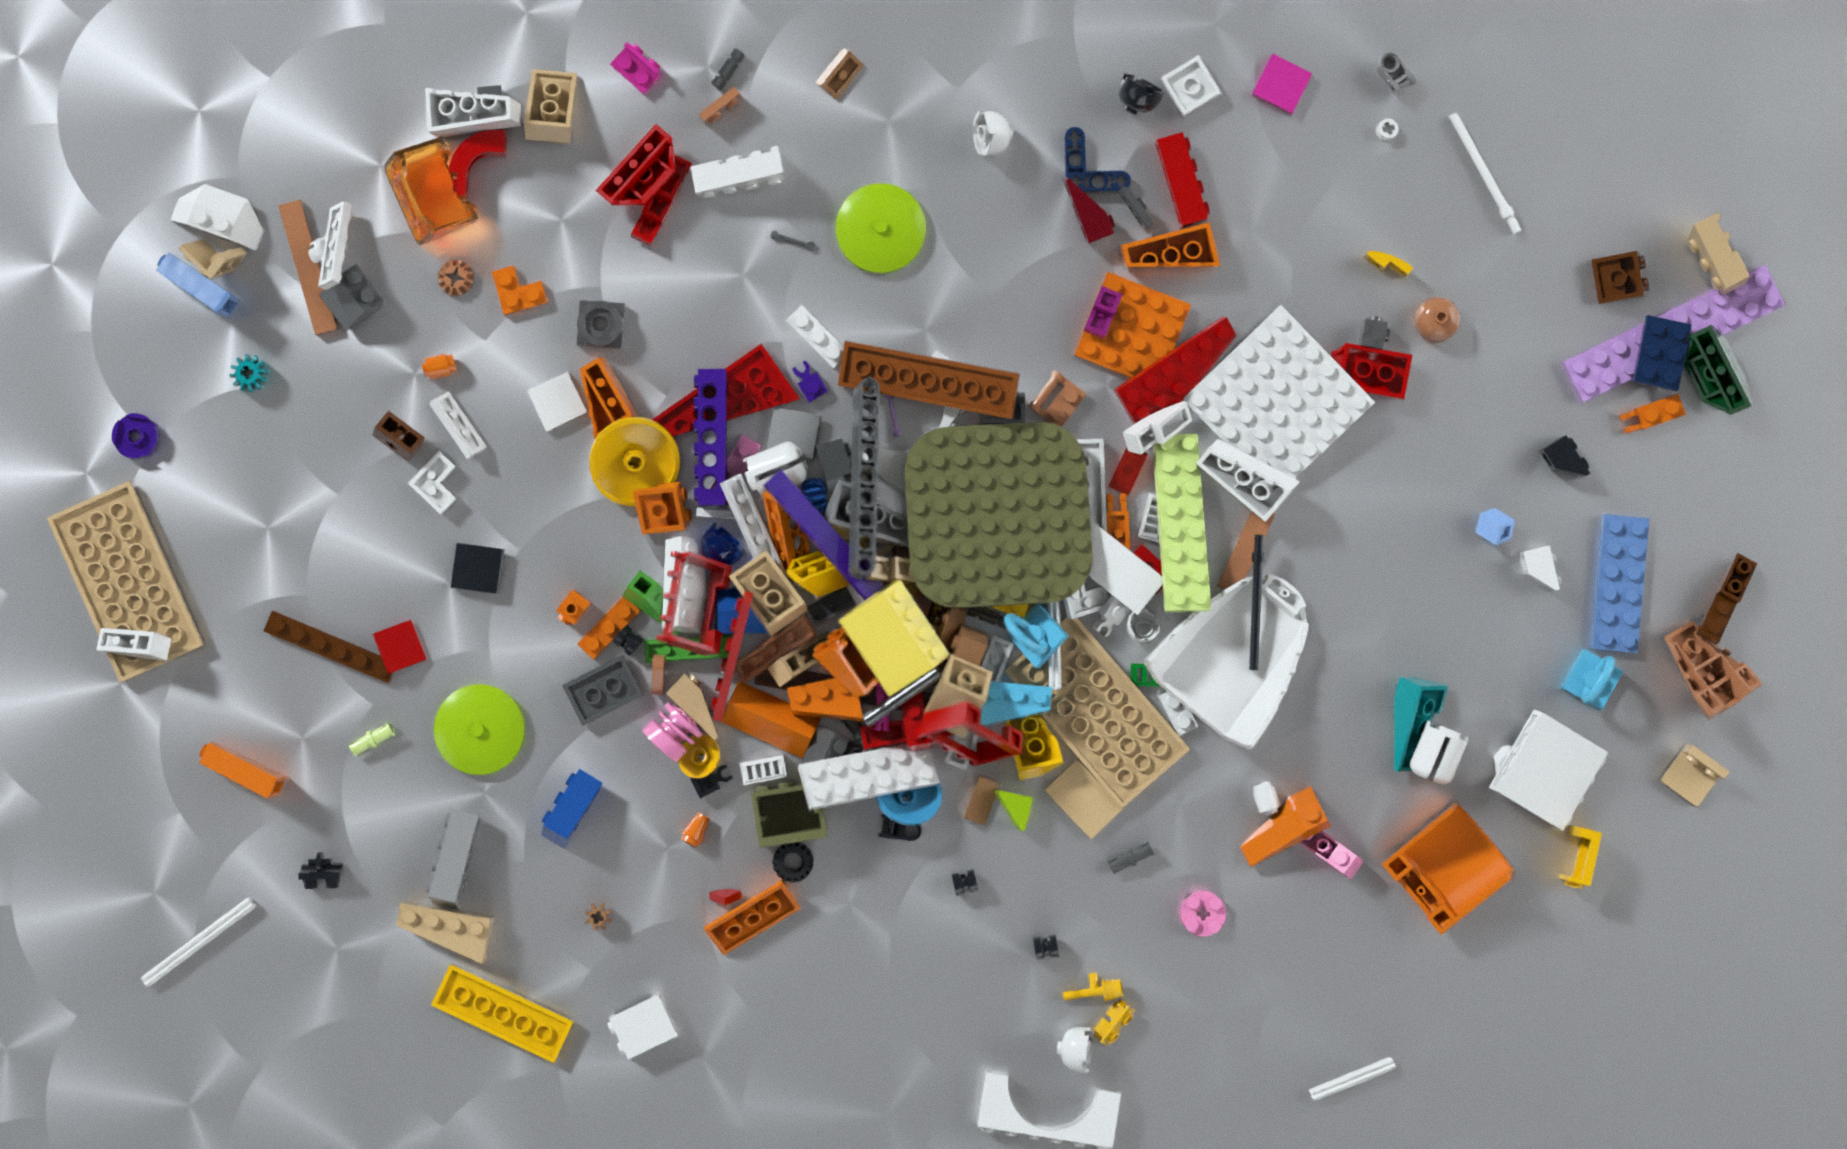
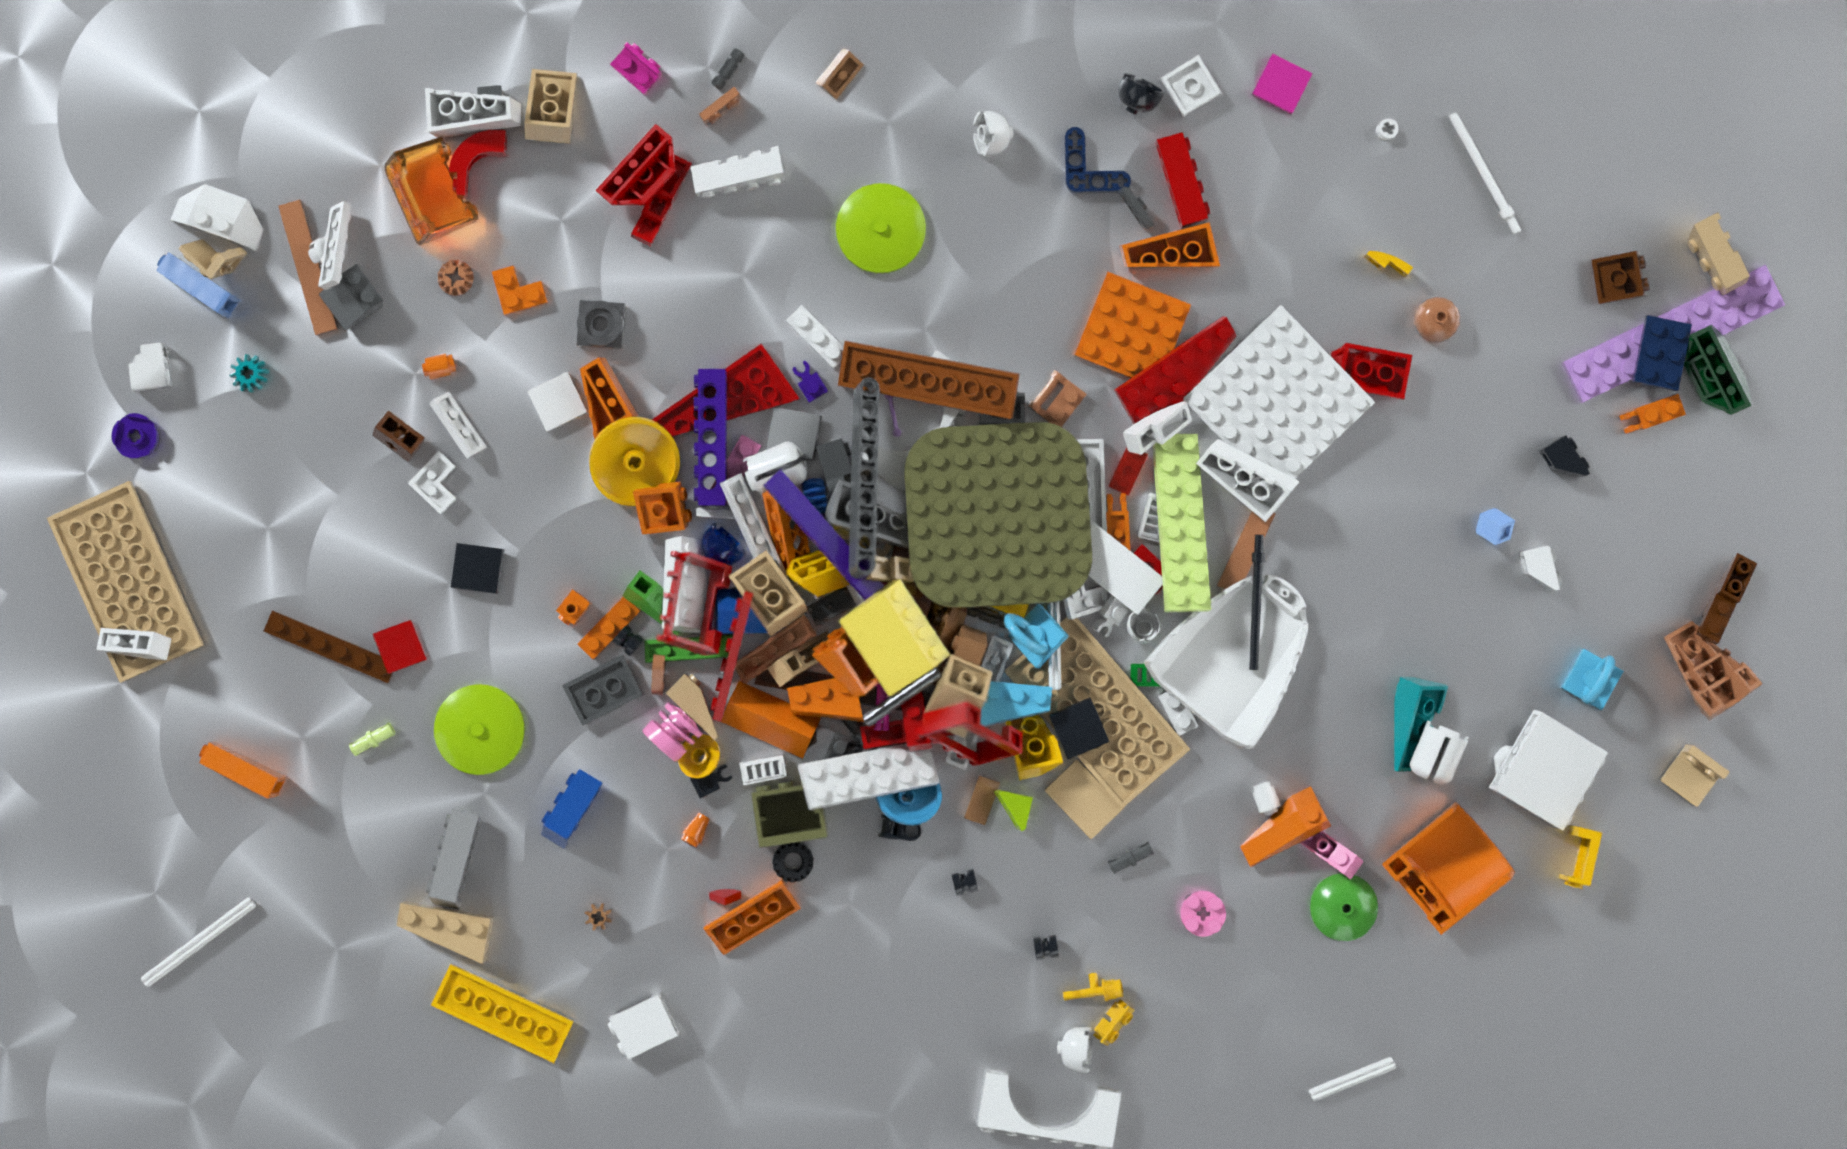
black hips [298,852,343,889] -> none
dark grey hinge [770,231,815,251] -> none
dark red slope [1063,177,1115,243] -> none
magenta slope [1083,286,1123,339] -> none
flat silver brick [1358,316,1390,349] -> none
light grey piece [1376,52,1417,97] -> none
medium blue plate [1591,514,1650,653] -> none
none -> white piece [128,342,172,392]
none -> black slope [1049,697,1110,760]
none -> bright green dish [1310,873,1378,941]

